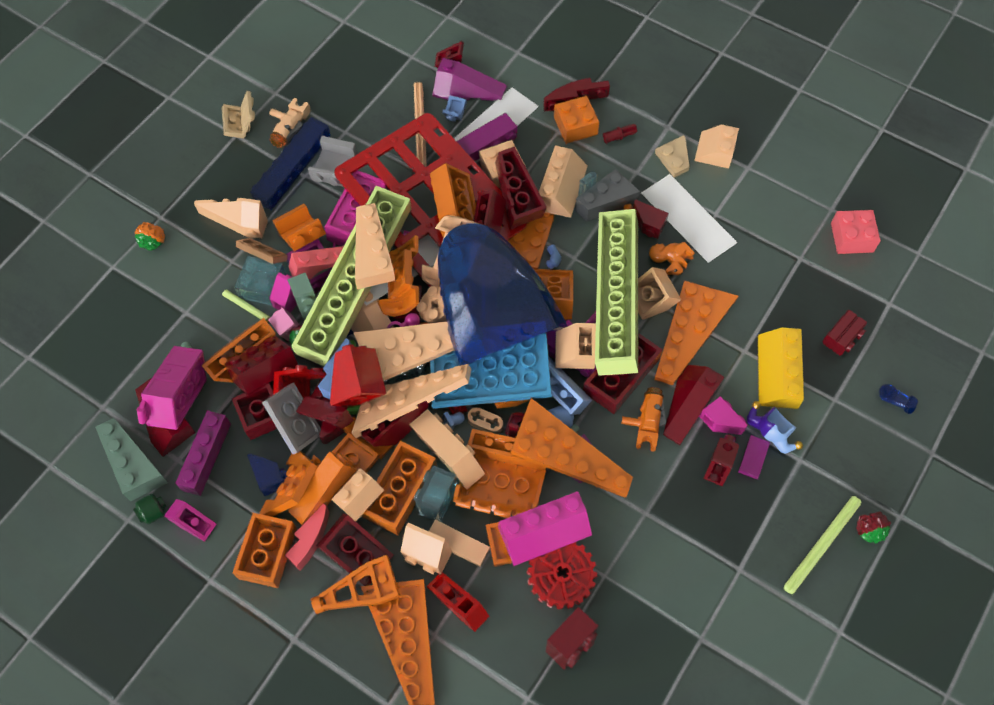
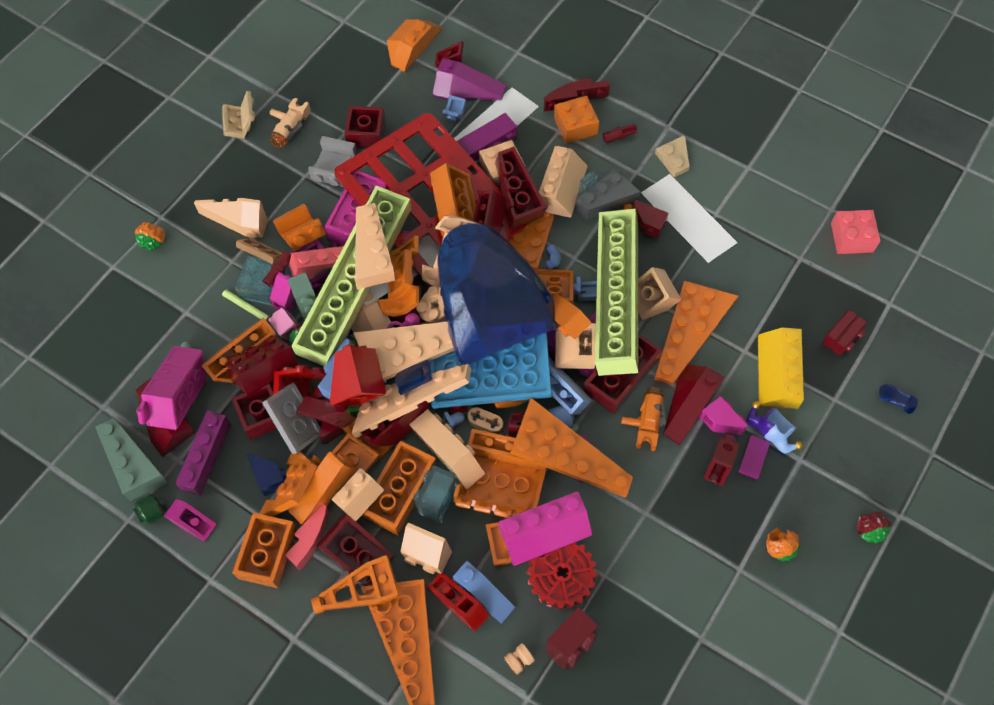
clear blue brick [250,117,331,210] -> none
light nougat axle [414,82,427,167] -> none
light nougat tile [429,519,490,567] -> none
orange animal [649,242,695,275] -> none
light nougat slope [694,125,739,168] -> none
yellowish green axle [784,496,861,594] -> none
none -> dark red pin [262,251,291,288]
none -> dark red brick [344,106,386,148]
none -> orange wedge [387,19,442,72]
none -> clear blue piece [395,360,433,395]
none -> medium blue slope [453,561,515,624]
none -> light nougat wheel [504,643,535,675]
none -> orange slope [554,293,591,340]
none -> medium blue bracket [573,276,597,302]
none -> orange piece [766,527,800,561]

